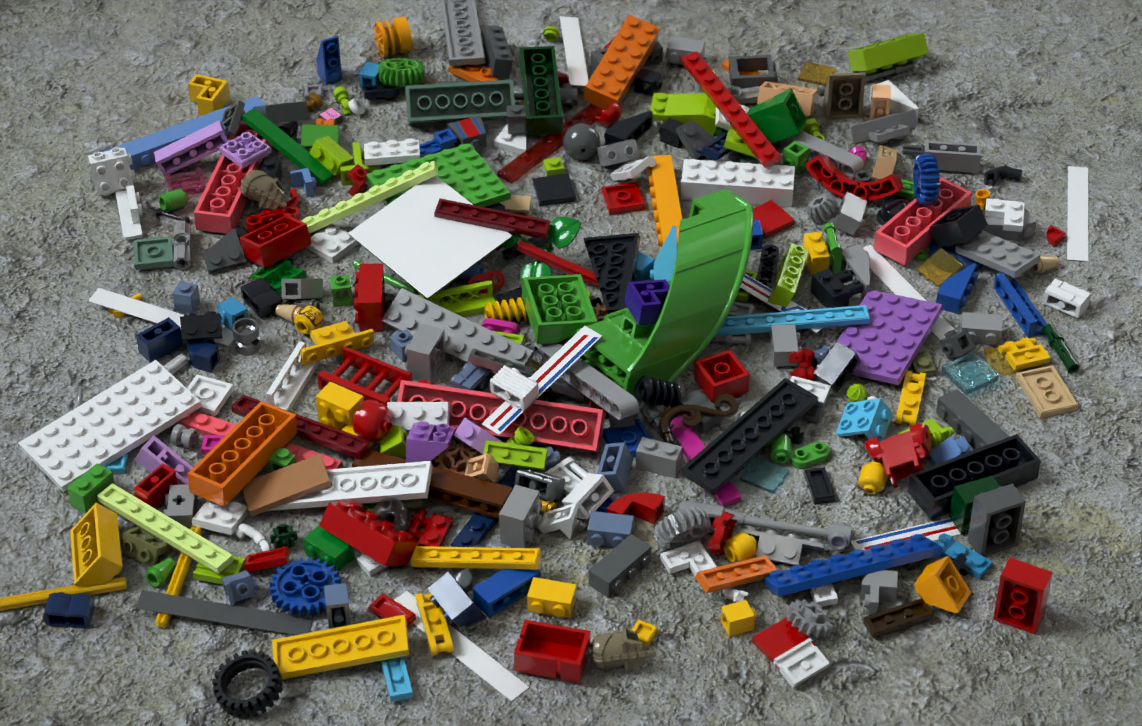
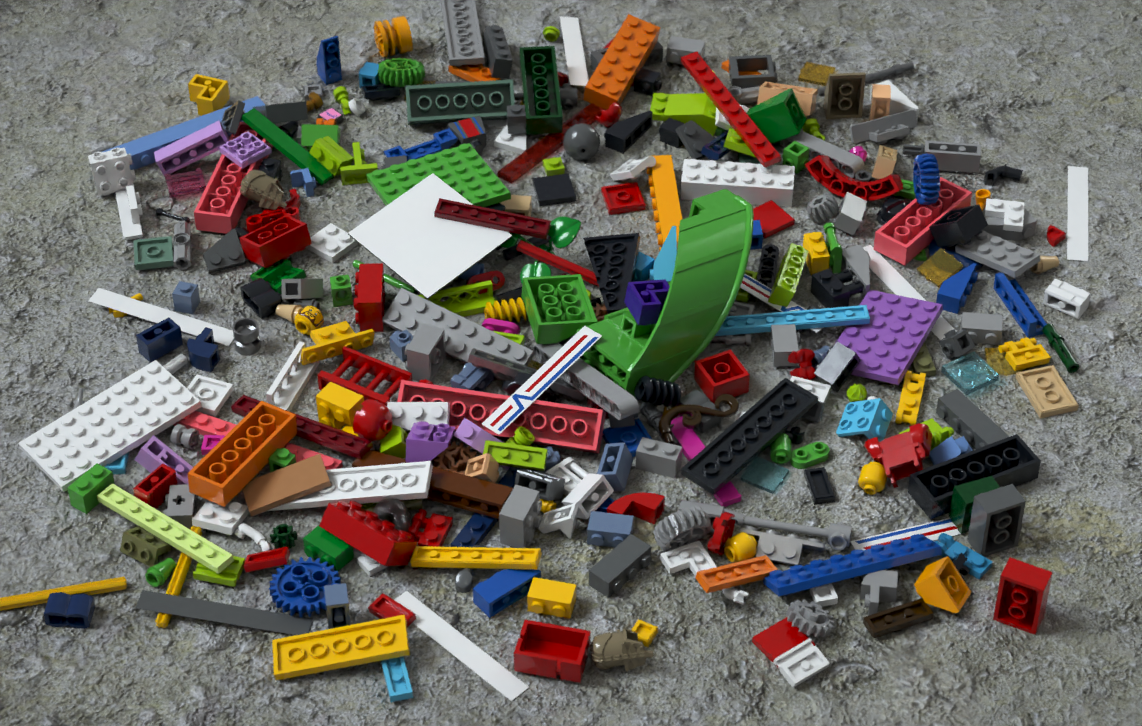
yellow slope [70,503,123,587] -> none
bright green brick [159,189,188,211] -> none
black bracket [180,311,222,342] -> none
black tyre [212,650,283,718] -> none
dark azure brick [218,297,248,331] -> none
sand blue brick [221,570,258,605] -> none
yellowish green plate [302,161,438,234] -> none
red bracket [347,164,368,197] -> none
white plate [364,139,420,166] -> none
yellow plate [415,593,454,656] -> none
slope [427,572,486,627] -> none
white brick [490,365,539,411] -> none
light grey brick [597,139,640,166] -> none
yellow brick [721,600,757,637] -> none
lime brick [847,33,929,74] -> none

